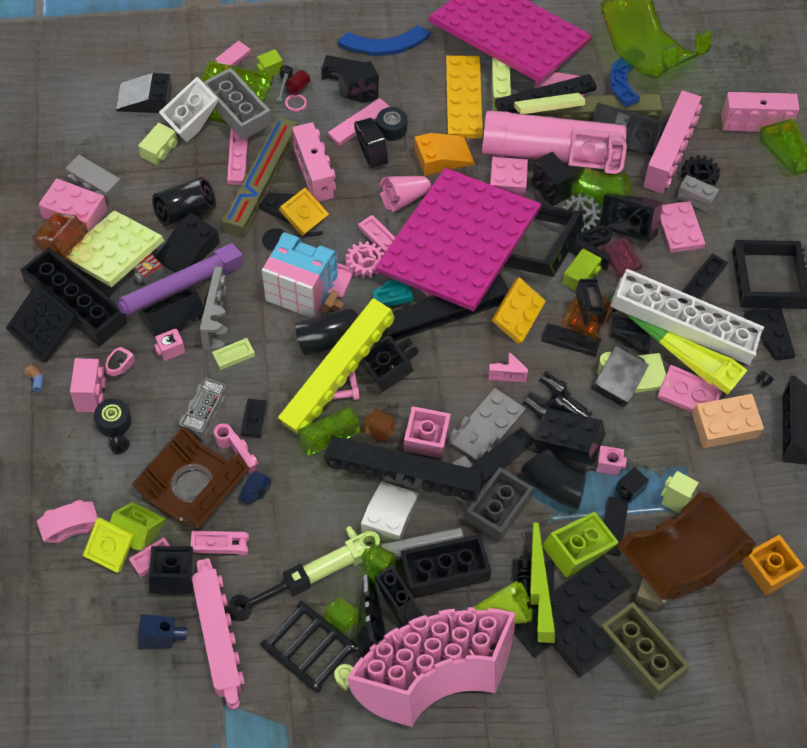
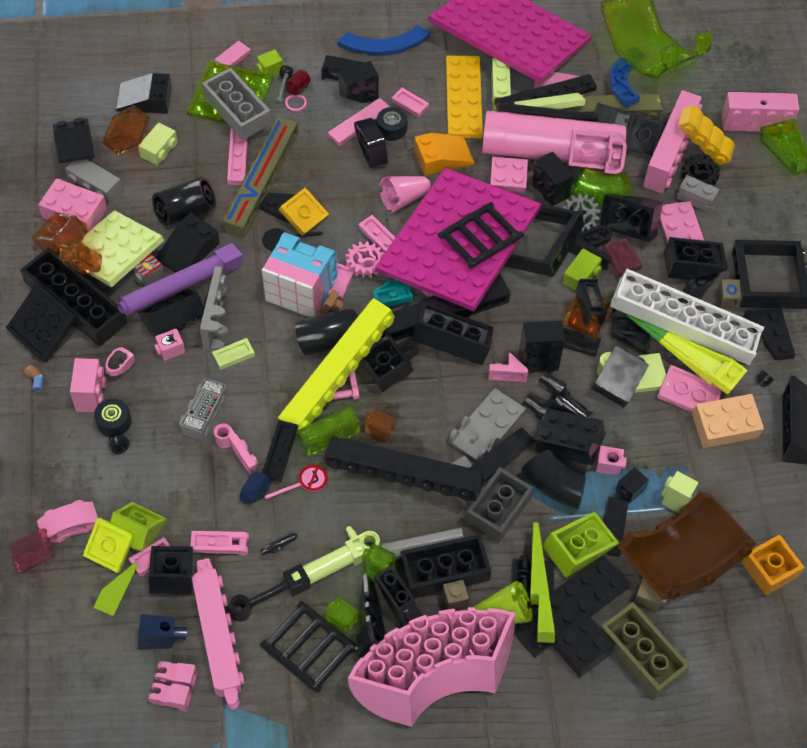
reddish brown panel [131,427,250,528] -> none
white slope [159,77,219,142] -> none
black plate [241,398,267,438] -> none
bright pink brick [292,122,336,202] -> none
yellowish green tile [334,664,353,691] -> none
white slope [361,481,419,543] -> none
bright pink brick [404,406,451,459] -> none
yellow plate [491,277,546,344] -> none
none -> clear pink plate [8,528,56,573]
none -> black slope [53,118,95,164]
none -> clear orange brick [59,241,102,274]
none -> lime sticker [93,563,138,616]
none -> clear orange brick [102,105,150,155]
none -> bright pink legs [148,661,198,712]
none -> black piece [260,533,297,555]
none -> black tile [262,420,299,482]
none -> piece [265,465,328,499]
none -> bright pink tile [391,88,429,118]
none -> black slope [411,302,494,365]
none -> black bar [437,202,524,269]
none -> dark tan brick [442,580,469,611]
none -> black piece [496,102,598,122]
none -> black brick [518,321,565,373]
none -> black slope [664,237,728,280]
none -> yellow brick [678,105,735,165]
none -> dark tan brick [718,279,742,308]

